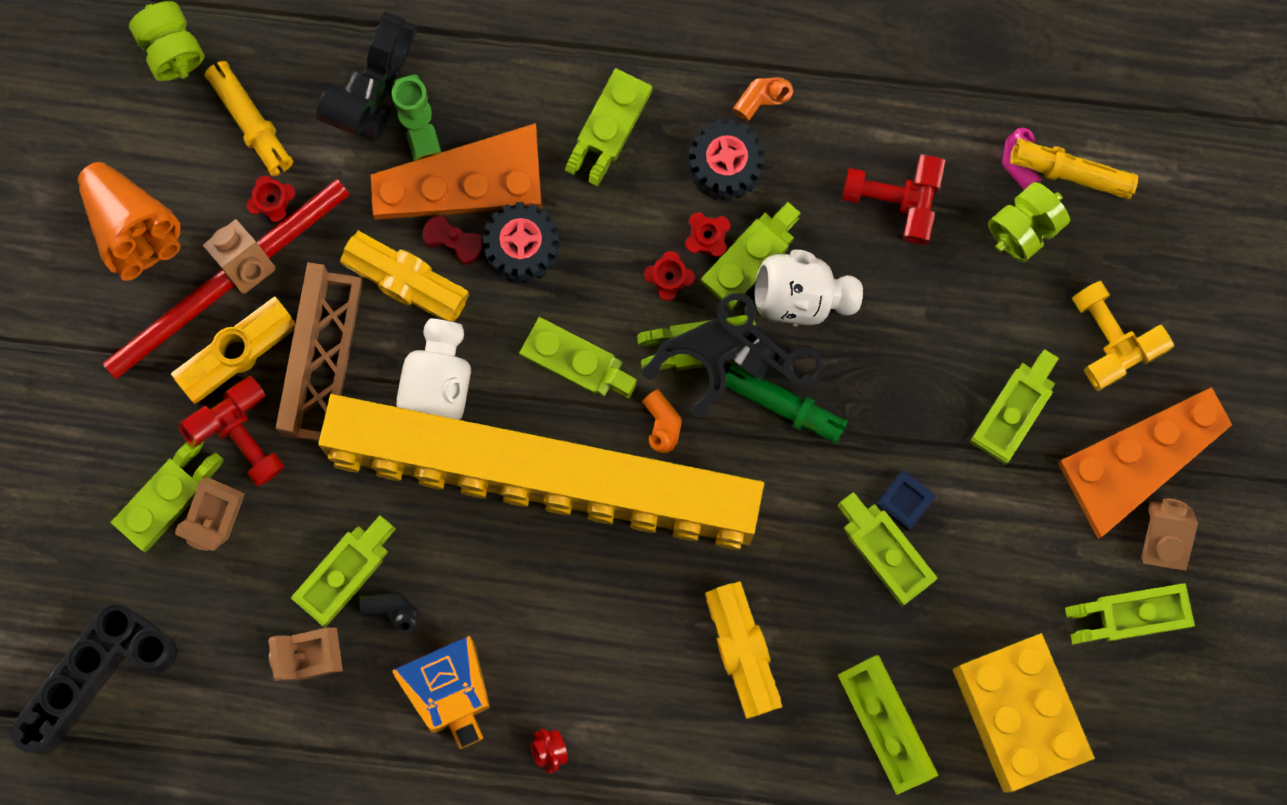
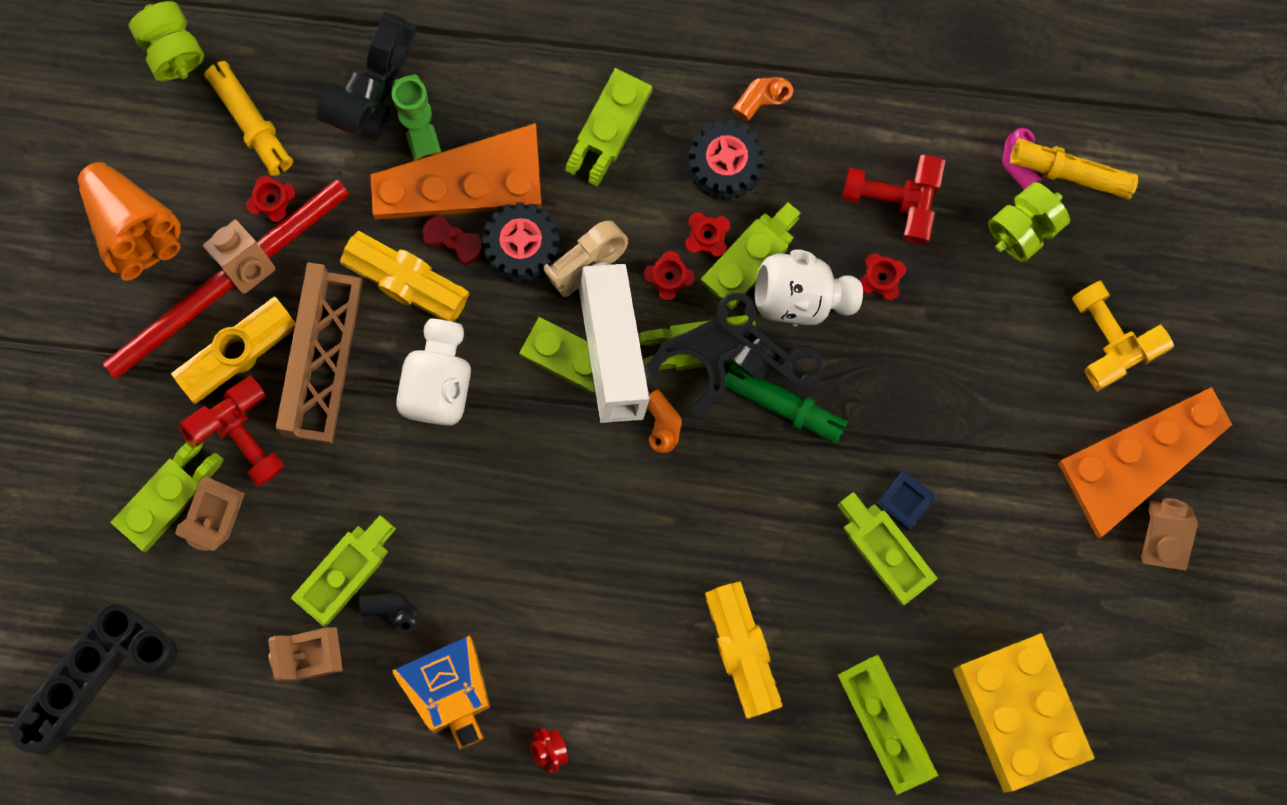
yellow brick [318,394,764,550] -> none
lime hinge [970,349,1059,465] -> none
lime hinge [1065,583,1195,645] -> none
none -> tan piece [544,220,628,297]
none -> white brick [579,262,649,423]
none -> red plate [859,254,906,301]

